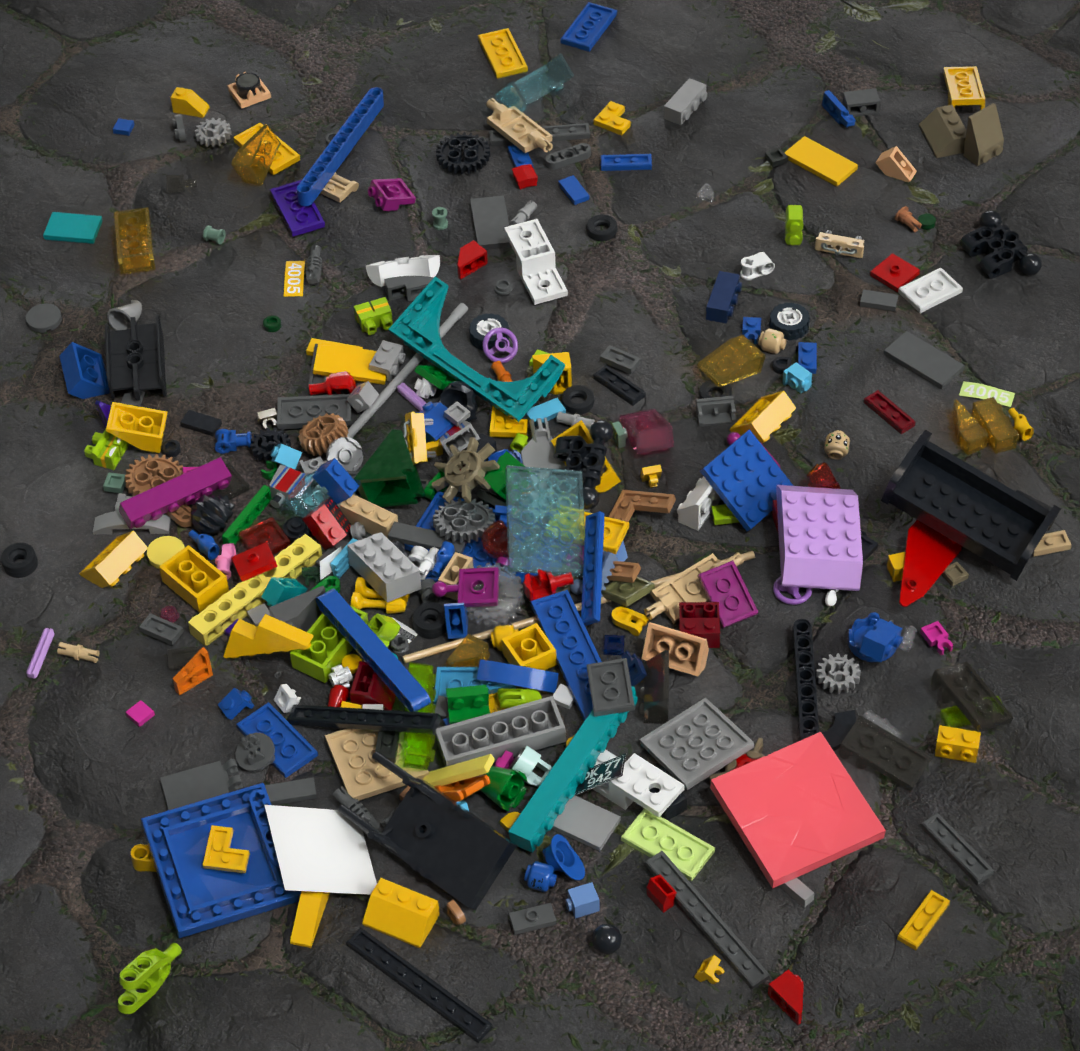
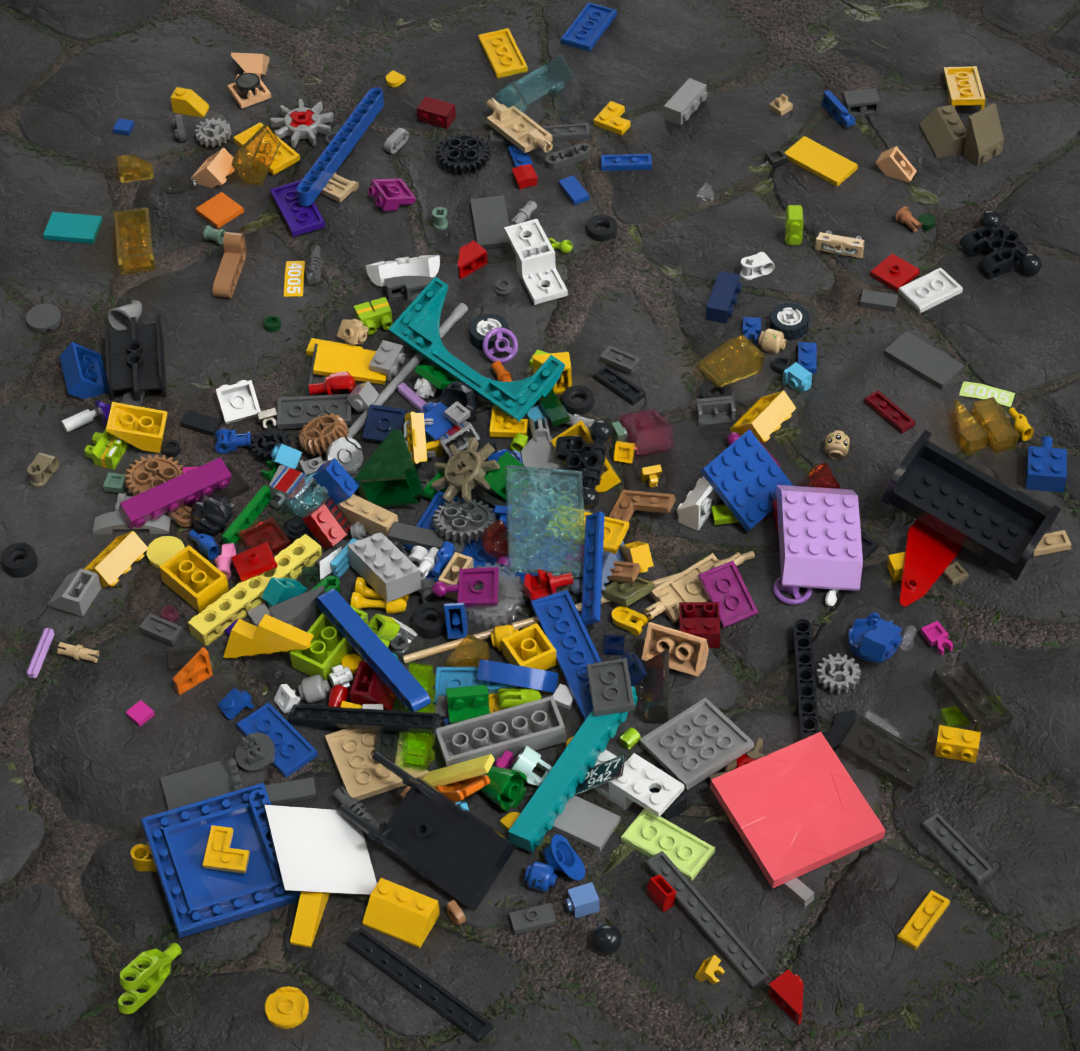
none -> dark tan piece [27,452,59,488]
none -> light grey slope [48,568,101,617]
none -> white cylinder [61,409,98,433]
none -> clear yellow slope [116,154,154,183]
none -> light nougat slope [189,148,237,188]
none -> orange tile [195,192,244,229]
none -> medium nougat beam [212,232,246,298]
none -> white plate [216,380,261,424]
none -> light nougat slope [231,53,270,78]
none -> yellow tile [265,986,309,1029]
none -> light grey gear [271,99,334,148]
none -> light grey head [299,675,330,703]
none -> tan brick [337,319,369,346]
none -> dark blue hinge [362,404,407,443]
none -> light grey beam [384,128,409,154]
none -> yellow tile [386,70,406,87]
none -> dark red brick [417,96,456,129]
none -> dark green tile [537,389,570,426]
none -> lime arm [548,238,573,253]
none -> yellow tile [614,441,635,463]
none -> lime hose [619,727,641,750]
none -> yellow slope [620,541,654,573]
none -> tan tile [769,94,793,116]
none -> blue brick [1025,436,1067,493]

